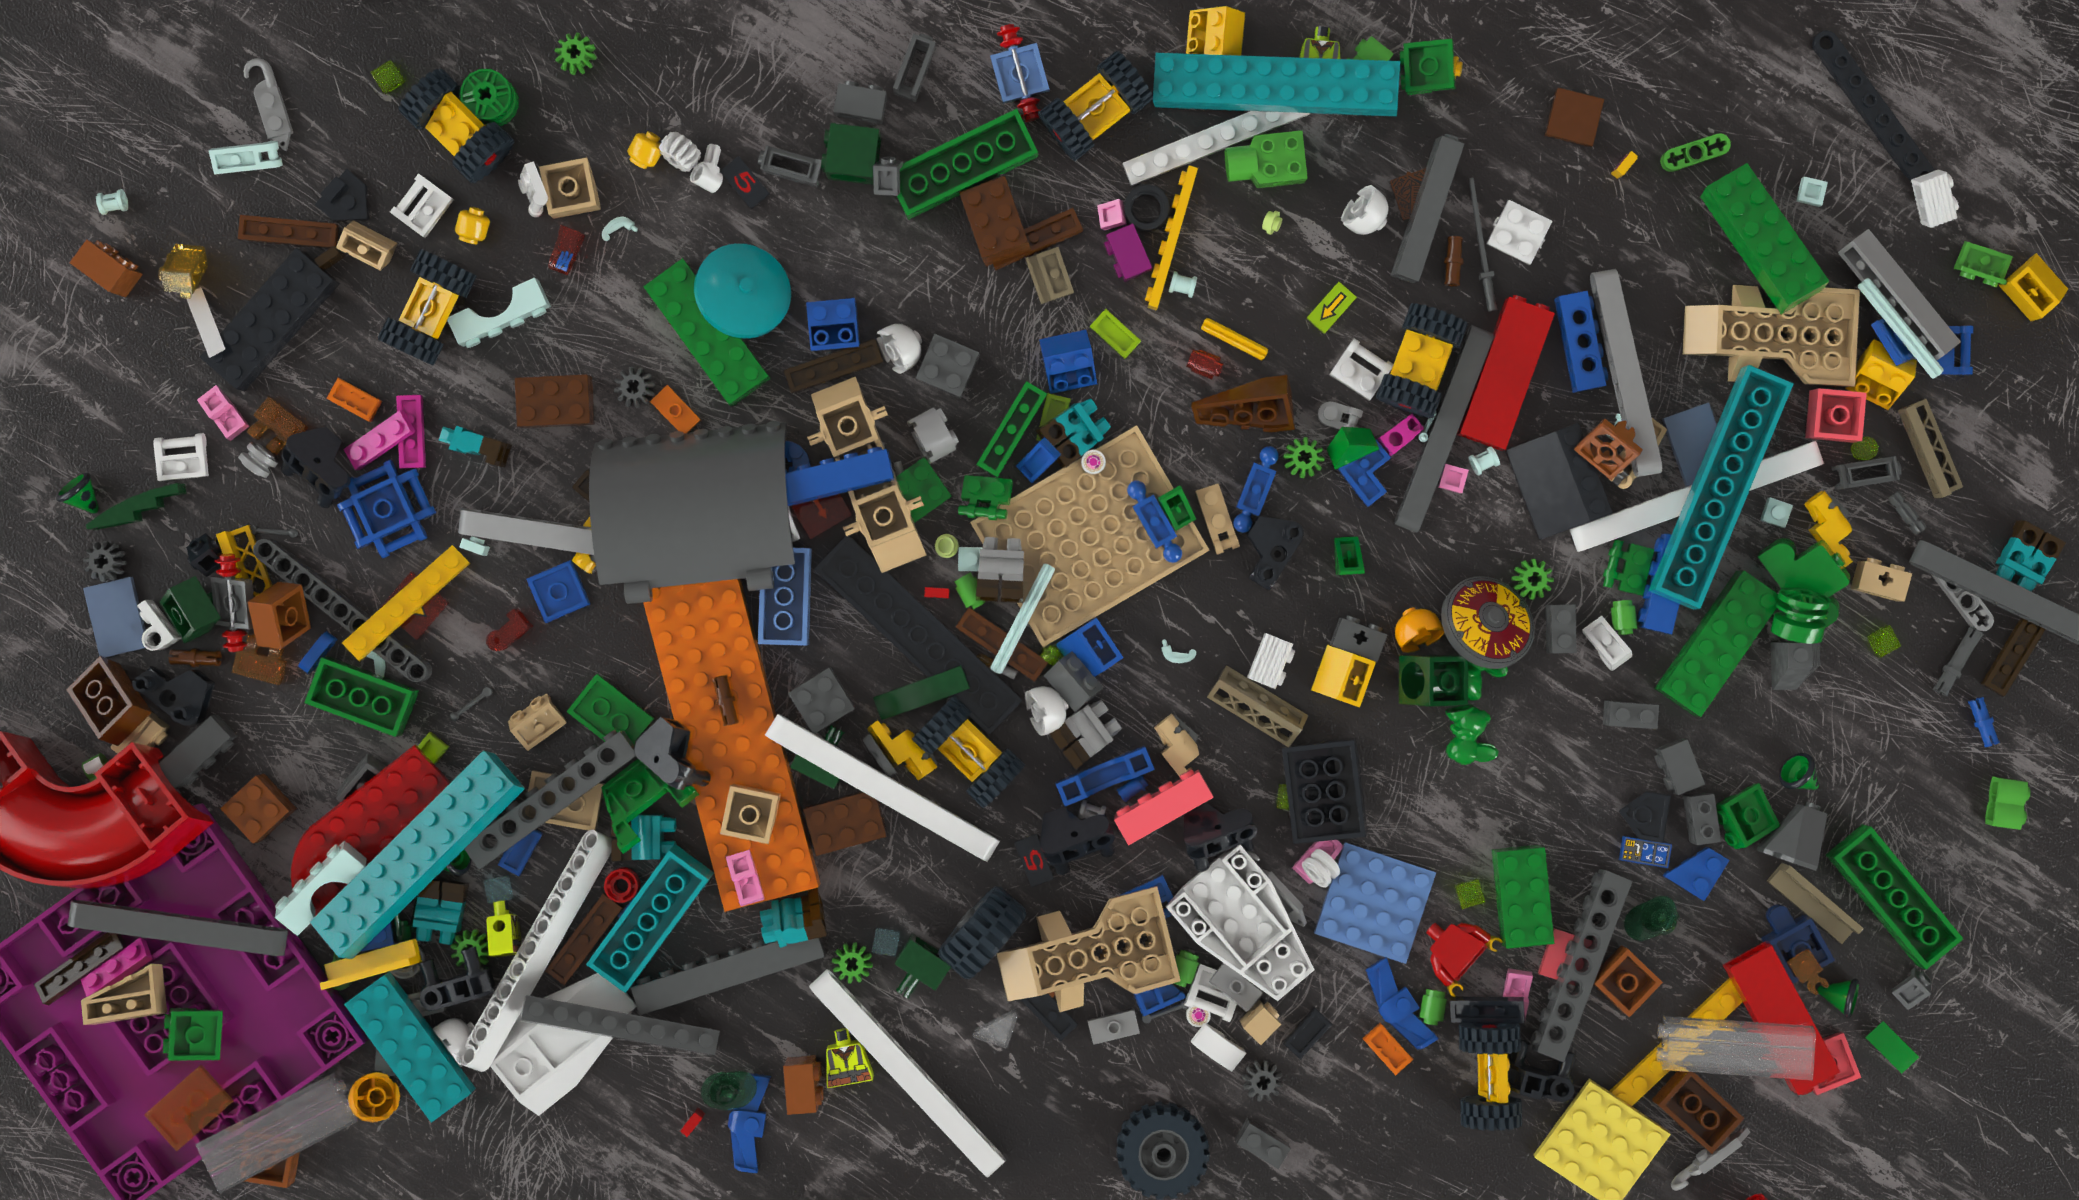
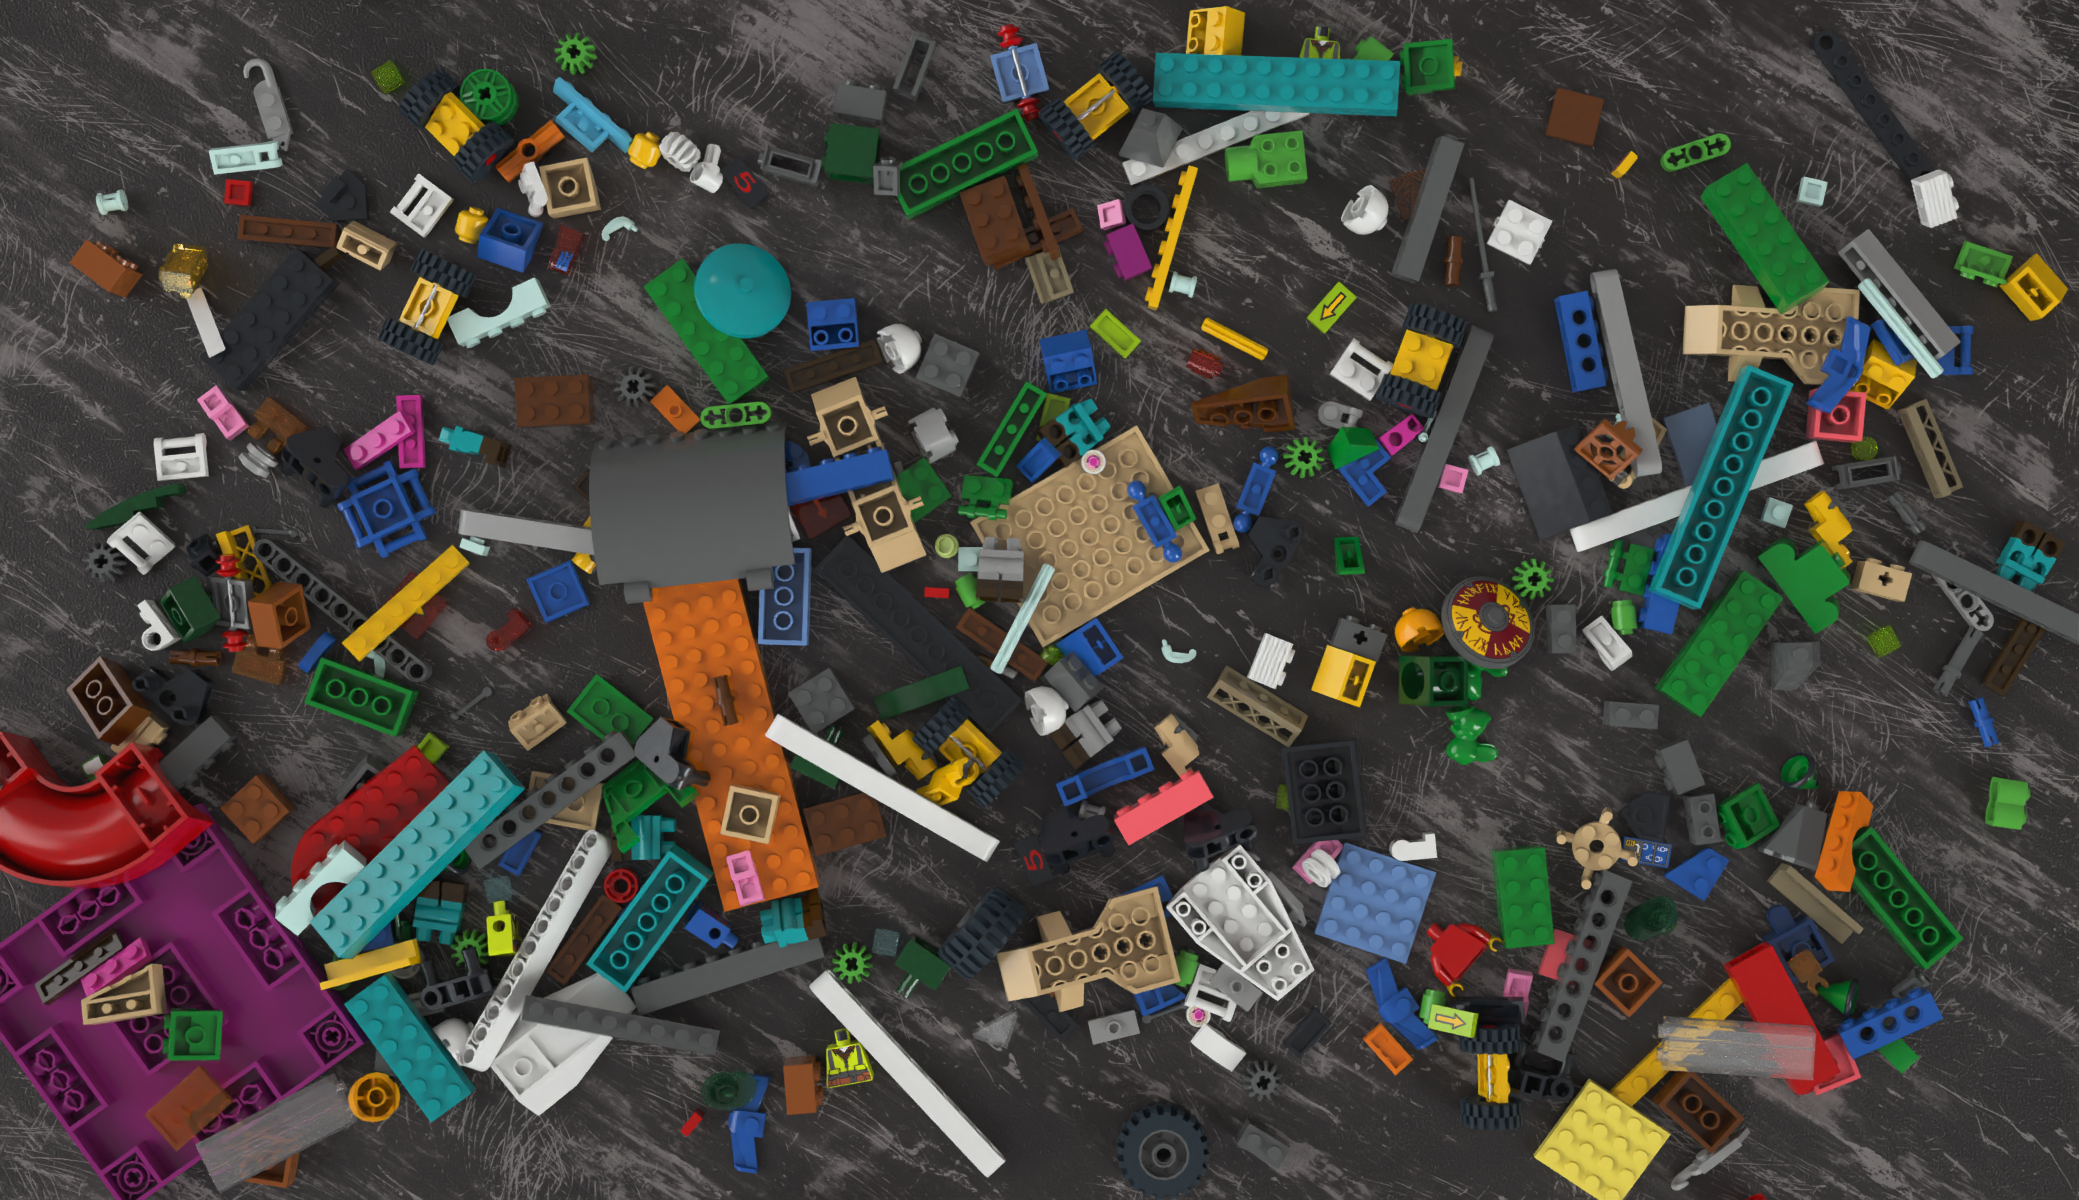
hat [56,472,99,514] -> none
dark grey beam [68,900,288,956] -> none
sand blue tile [83,577,146,658] -> none
orange plate [326,378,382,422] -> none
blue pin [1117,775,1149,802] -> none
tan brick [1239,1000,1281,1045] -> none
yellowish green plate [1262,211,1282,235] -> none
clear neon green plate [1454,878,1485,909] -> none
red brick [1456,295,1555,451] -> none
green wheel [1771,588,1831,644] -> none
none -> white plate [107,511,175,575]
none -> red tile [224,179,253,207]
none -> blue slope [477,208,543,273]
none -> orange piece [495,120,565,183]
none -> medium azure bracket [553,77,633,153]
none -> blue torso [684,899,739,950]
none -> bright green beam [700,402,772,429]
none -> yellow plate [916,757,980,806]
none -> reddish brown plate [1015,163,1061,260]
none -> dark grey slope [1119,108,1182,168]
none -> white leg [1389,832,1437,861]
none -> lime tile [1428,1004,1478,1038]
none -> tan plate [1556,807,1638,889]
none -> blue plate [1806,316,1871,413]
none -> orange arch [1815,791,1874,892]
none -> blue brick [1836,987,1944,1059]

